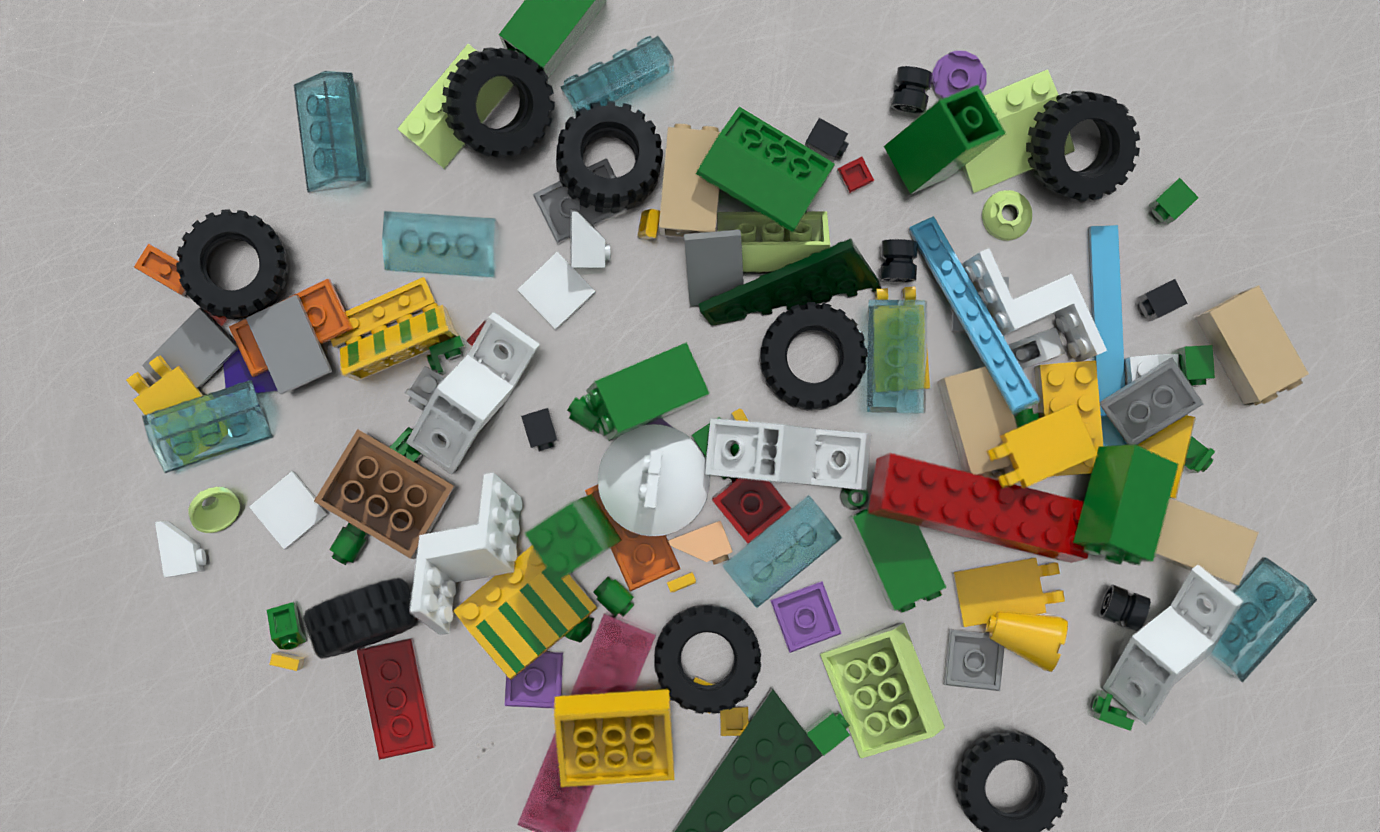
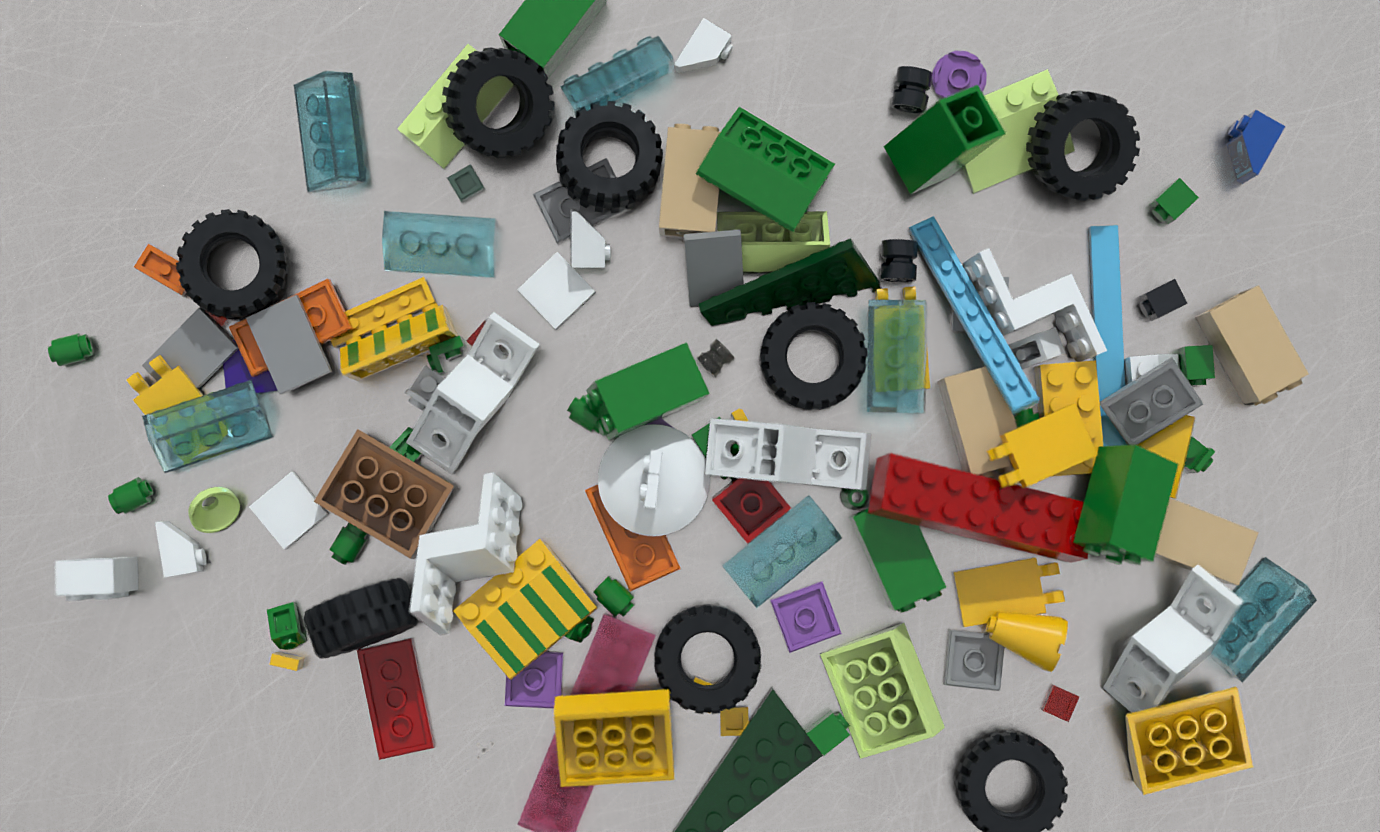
black brick [521,408,559,452] -> none
green brick [524,494,622,582] -> none
yellow tile [637,209,660,240] -> none
yellow tile [667,571,696,593] -> none
light nougat slope [668,520,733,565] -> none
black brick [804,118,849,162] -> none
red tile [837,157,874,194] -> none
yellowish green piece [982,190,1033,241] -> none
green bracket [1092,691,1134,731] -> none
black wheel [1099,584,1151,632] -> none
none -> green brick [48,333,93,366]
none -> white brick [55,557,138,601]
none -> green brick [108,477,153,514]
none -> sand green tile [447,164,485,203]
none -> white slope [674,18,733,73]
none -> clear smoke wheel [696,339,735,377]
none -> clear red tile [1041,684,1079,722]
none -> yellow slope [1126,687,1253,795]
none -> blue slope [1227,110,1285,184]

